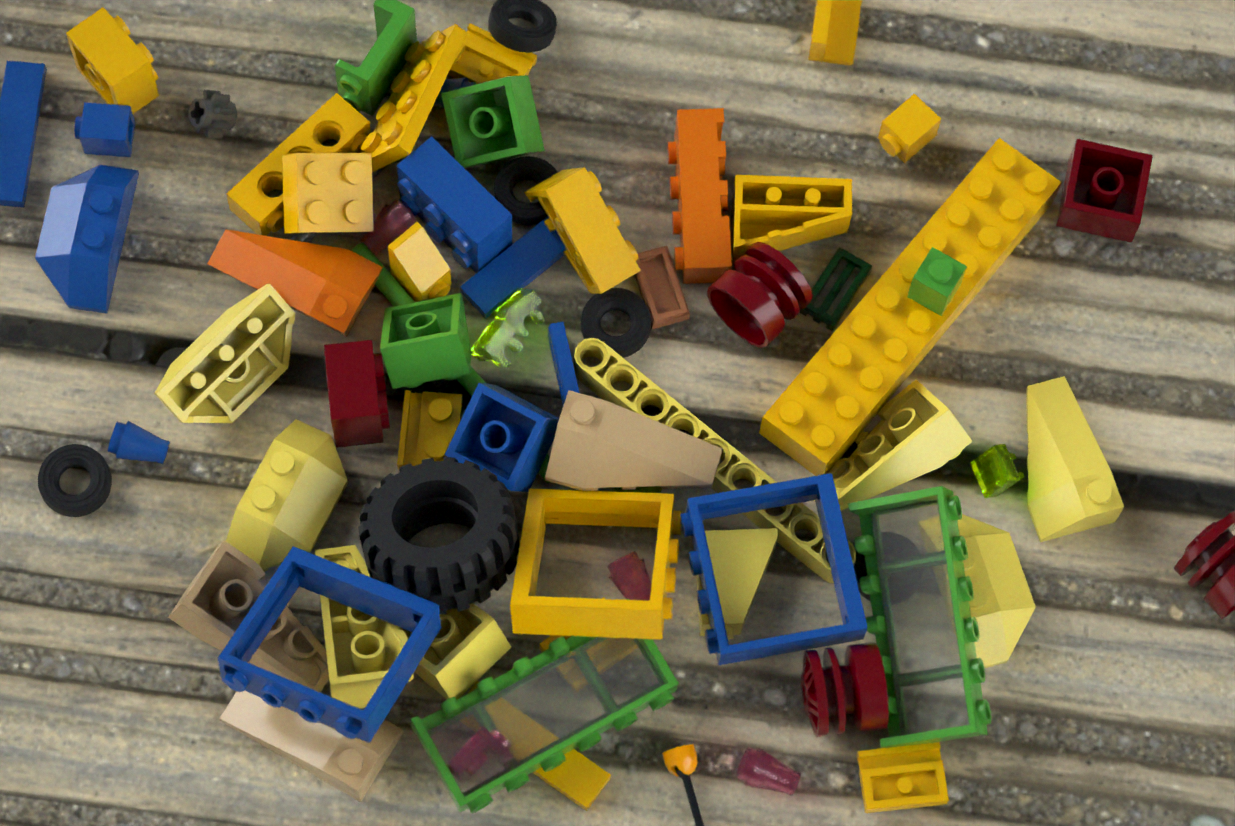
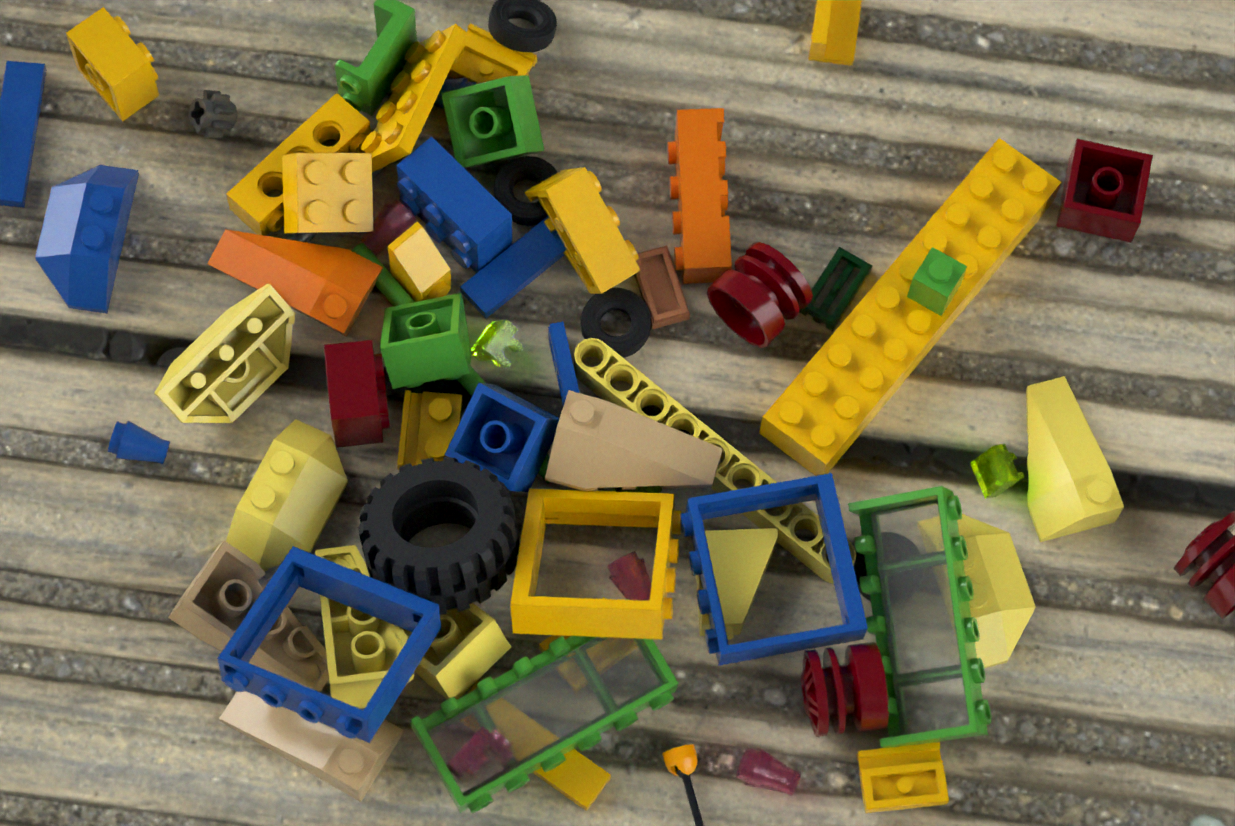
black tyre [38,444,112,517] -> none
blue brick [74,102,135,157] -> none
clear neon green tile [491,289,544,337] -> none
yellow wedge [731,175,852,264] -> none
light yellow wedge [813,380,972,511] -> none
yellow brick [878,94,941,163] -> none

